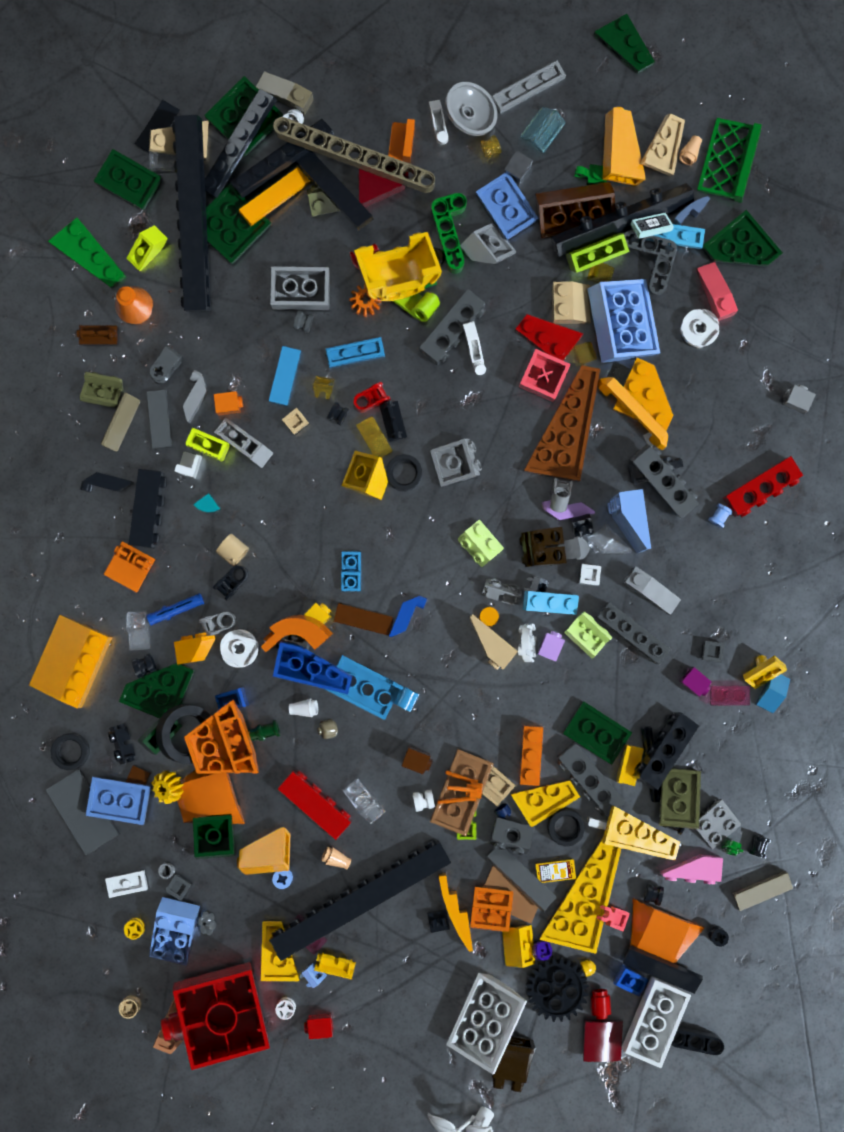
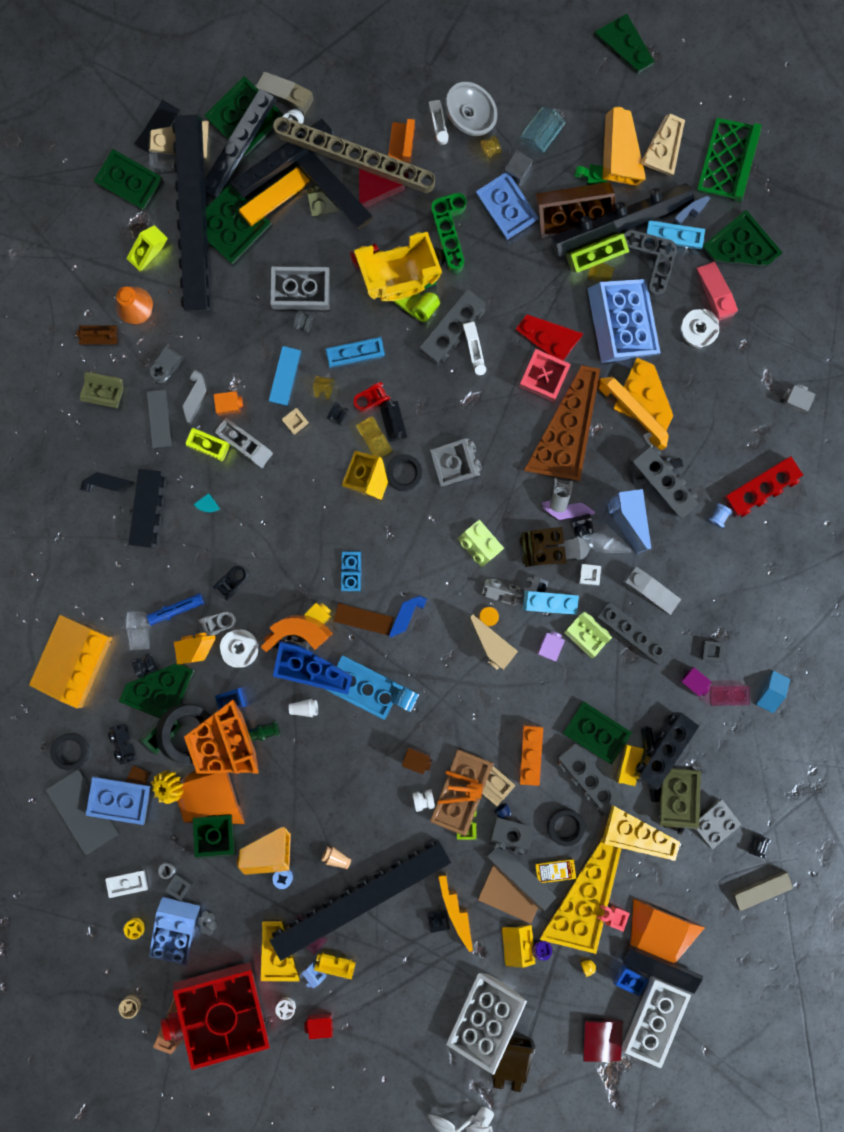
green wing [48,218,126,289] -> none
dark tan slope [101,392,140,452] -> none
orange hinge [103,541,156,593] -> none
white panel [175,452,202,479] -> none
tan piece [216,533,249,567] -> none
red brick [278,770,352,840] -> none
dark tan piece [317,719,338,739] -> none
clear slope [343,778,386,824] -> none
orange gear [349,284,382,317] -> none
light grey slope [460,222,516,264] -> none
orange slope [470,887,513,932] -> none
light grey tile [491,60,566,114] -> none
yellow wing [511,780,580,827] -> none
white plate [518,624,537,662] -> none
black gear [526,957,589,1022] -> none
tan slope [552,281,591,324] -> none
clear yellow slope [573,341,598,366] -> none
white tile [586,816,607,830] -> none
red brick [590,989,611,1019] -> none
tile [630,213,674,239] -> none
black wheel [644,883,664,906] -> none
bright pink slope [660,854,723,884] -> none
black beam [671,1026,724,1055] -> none
light nougat cone [679,135,702,165] -> none
black bush [708,926,729,947] -> none
green plate [722,840,743,856] -> none
yellow tile [743,655,787,689] -> none

